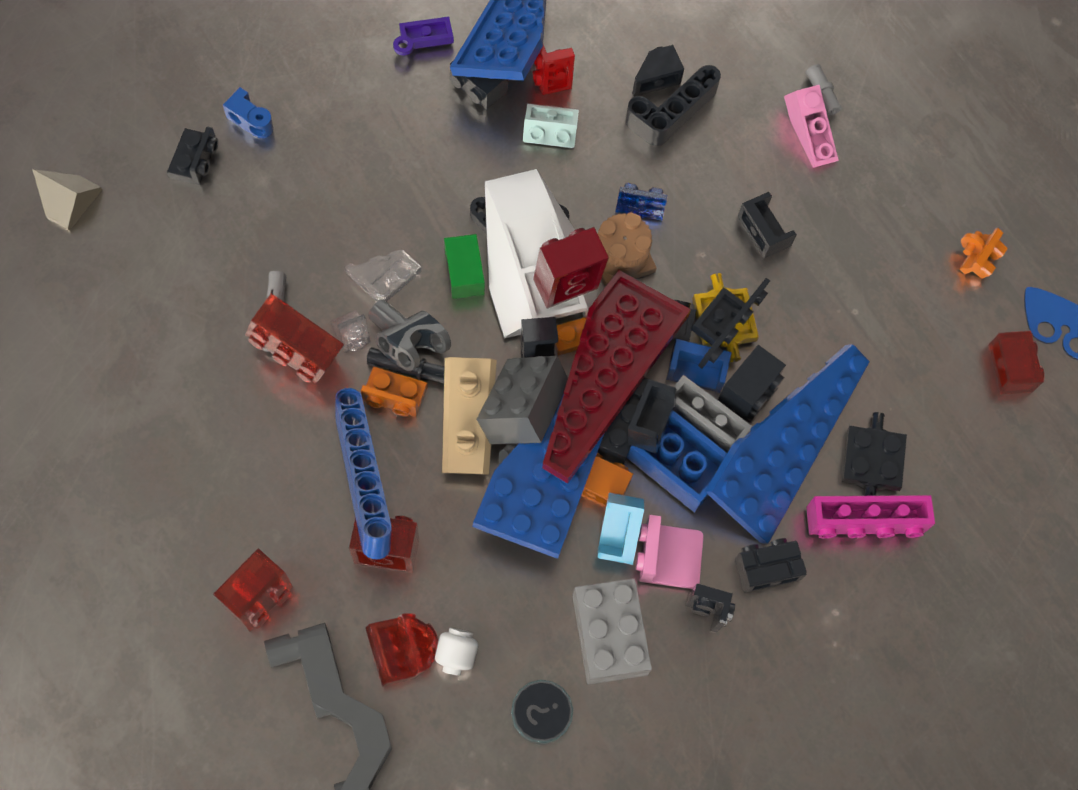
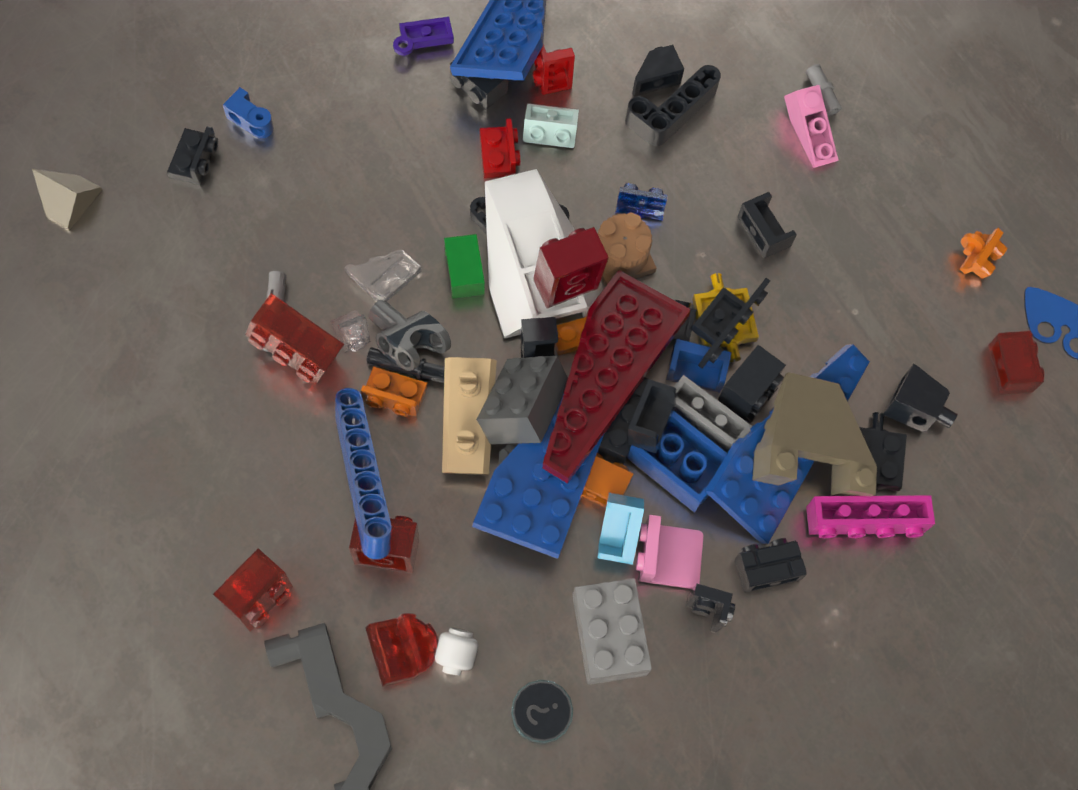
none -> red bracket [480,118,521,179]
none -> dark tan wedge [752,372,877,497]
none -> black torso [883,364,958,432]

